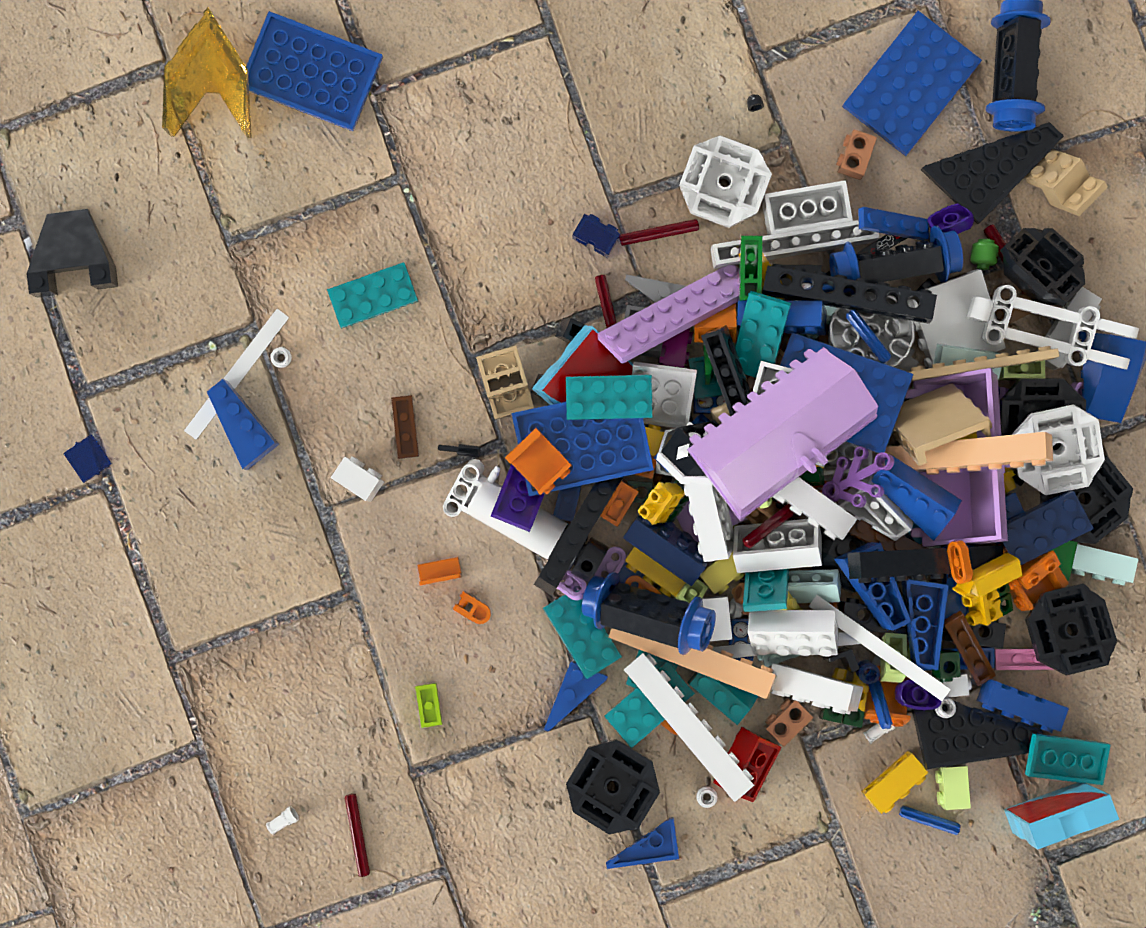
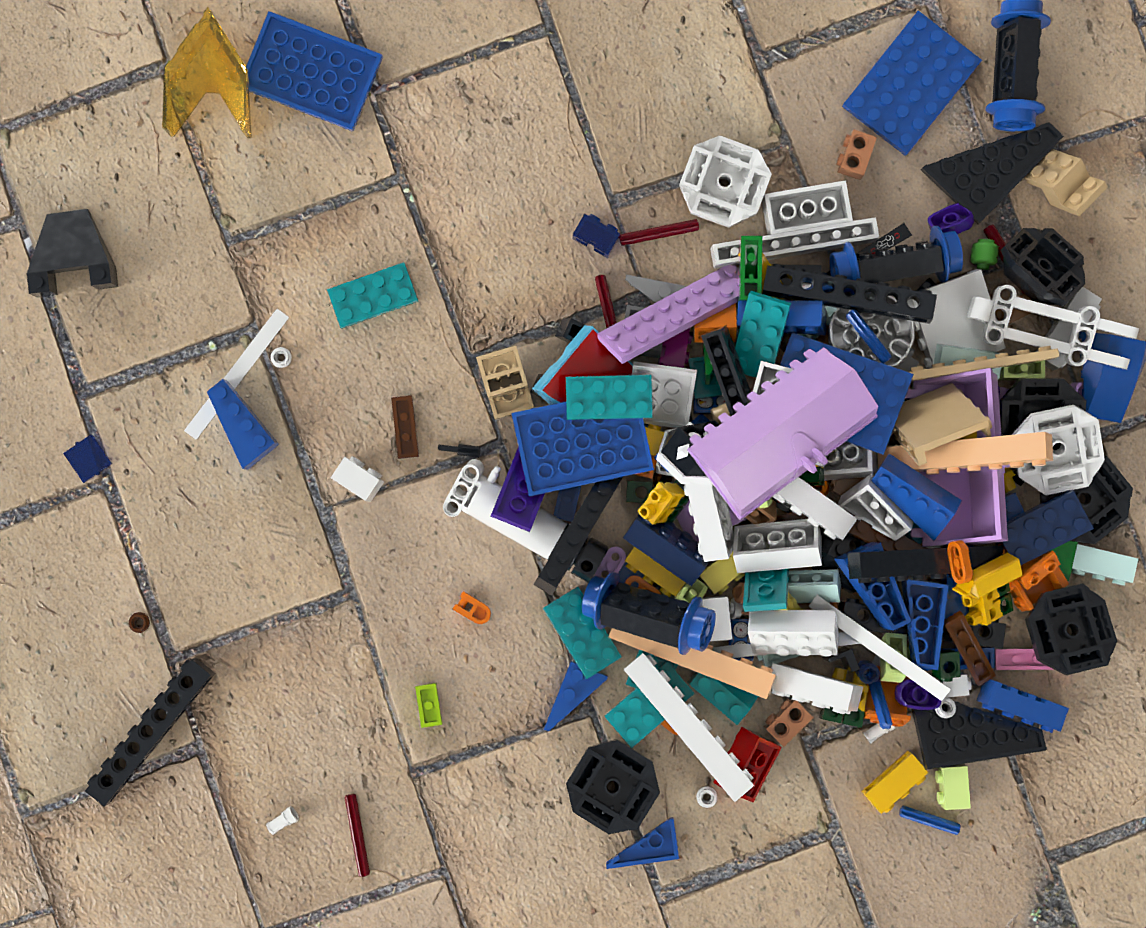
orange panel [417,557,462,586] -> none
orange panel [505,428,571,495] -> none
lavender plate [557,571,587,600] -> none
orange panel [600,479,639,527] -> none
dark red axle [742,503,796,548] -> none
black hinge [747,94,764,112] -> none
medium lavender plant [822,446,894,508] -> none
blue plate [858,207,929,241] -> none
medium azure tile [1004,782,1119,849] -> none
teal plate [1025,733,1111,785] -> none
none -> black brick [85,658,216,807]
none -> reddish brown plate [129,612,150,633]

